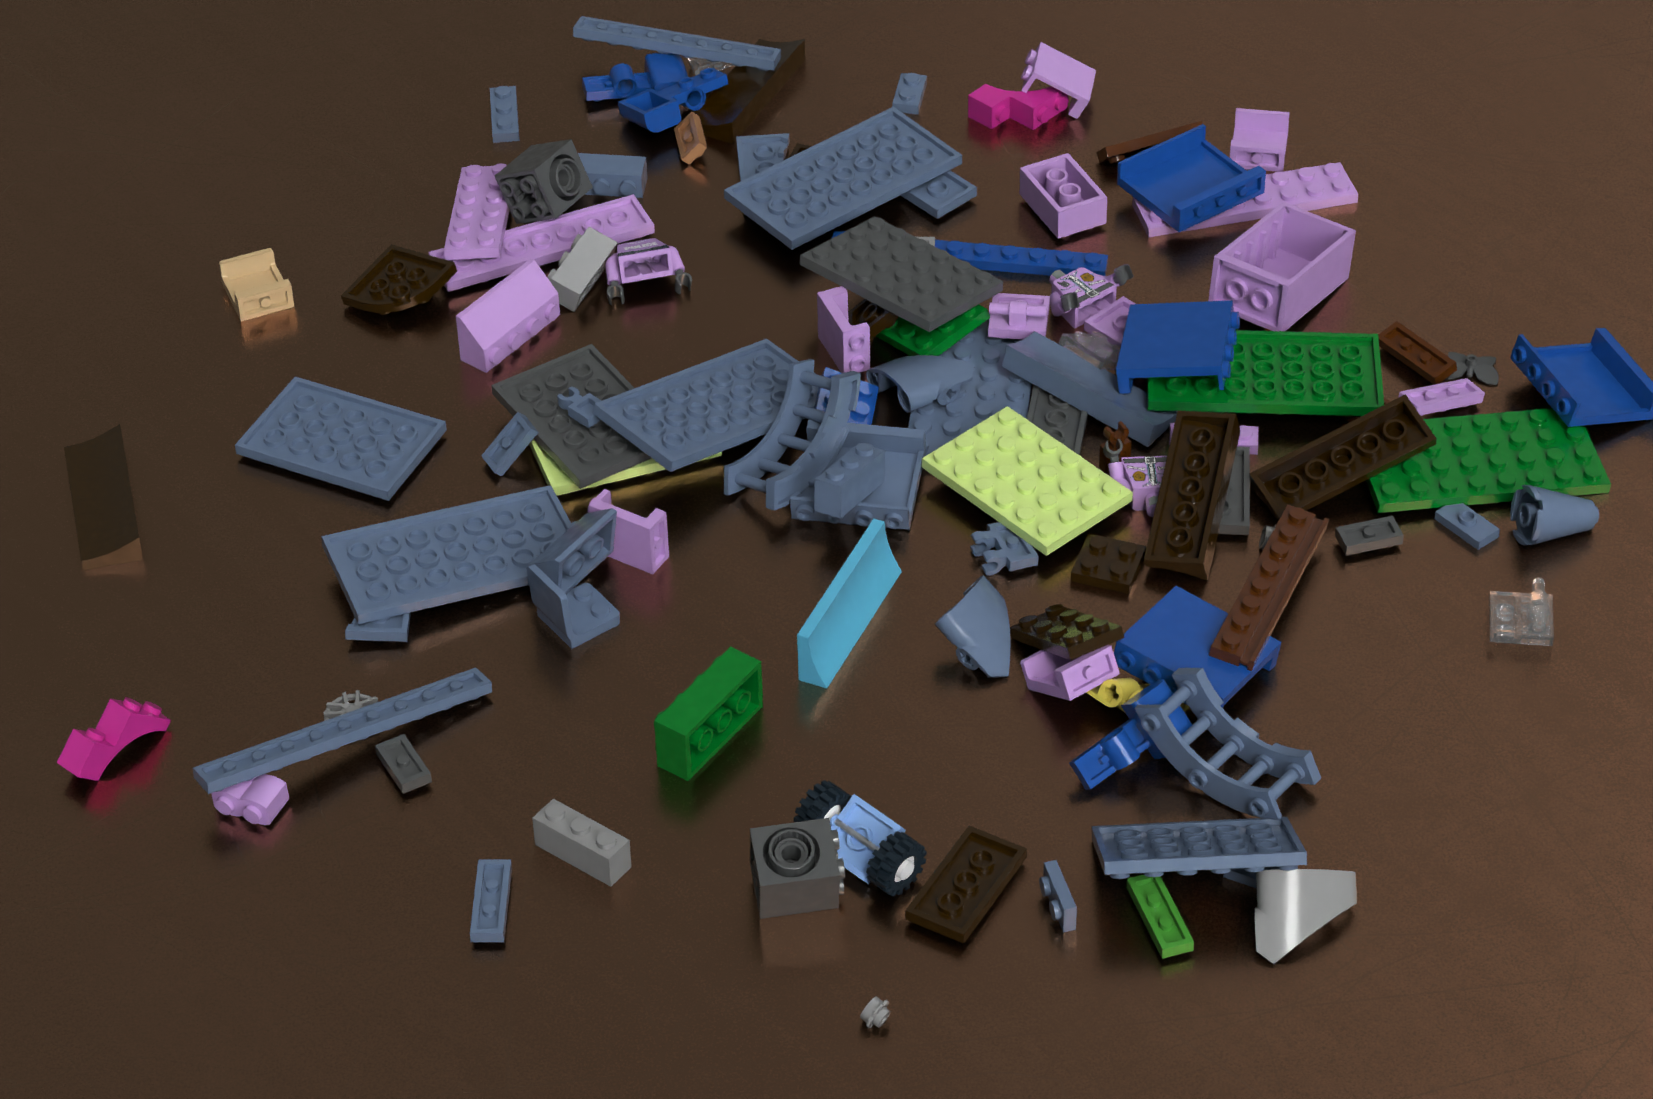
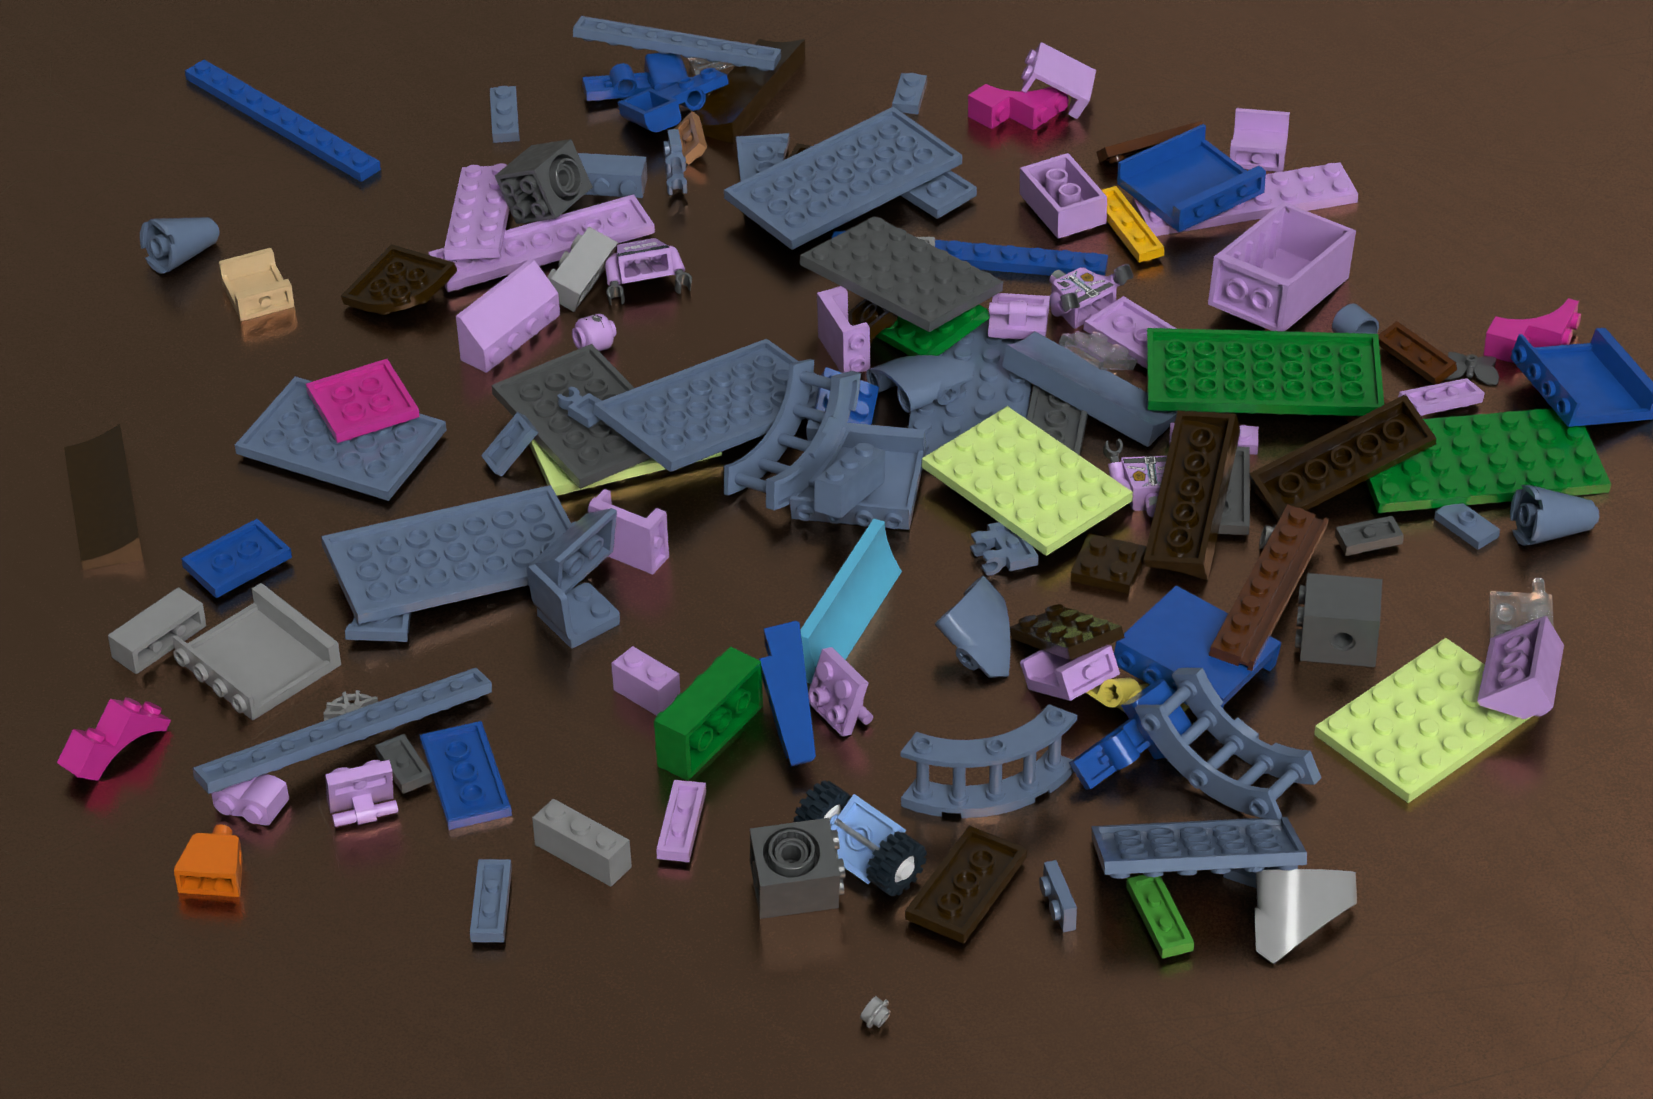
reddish brown plate [1099,421,1131,473] -> none
blue panel [1116,300,1240,394] -> none
none -> light grey brick [108,587,207,674]
none -> sand blue cone [140,217,220,273]
none -> light grey panel [173,583,341,721]
none -> orange torso [174,824,243,897]
none -> blue plate [181,519,292,598]
none -> blue plate [185,59,381,182]
none -> dark pink plate [306,359,420,443]
none -> lavender plate [325,760,398,827]
none -> blue tile [420,721,512,830]
none -> lavender head [572,314,616,351]
none -> lavender brick [611,646,681,716]
none -> lavender plate [656,780,706,862]
none -> sand blue plate [663,129,688,195]
none -> blue wedge [759,621,816,766]
none -> lavender plate [808,647,873,736]
none -> sand blue fence [900,704,1077,818]
none -> yellow plate [1102,186,1164,263]
none -> dark grey brick [1295,573,1383,667]
none -> yellowish green plate [1314,638,1531,803]
none -> sand blue piece [1332,303,1379,334]
none -> lavender slope [1477,616,1564,719]
none -> dark pink arch [1484,298,1581,363]

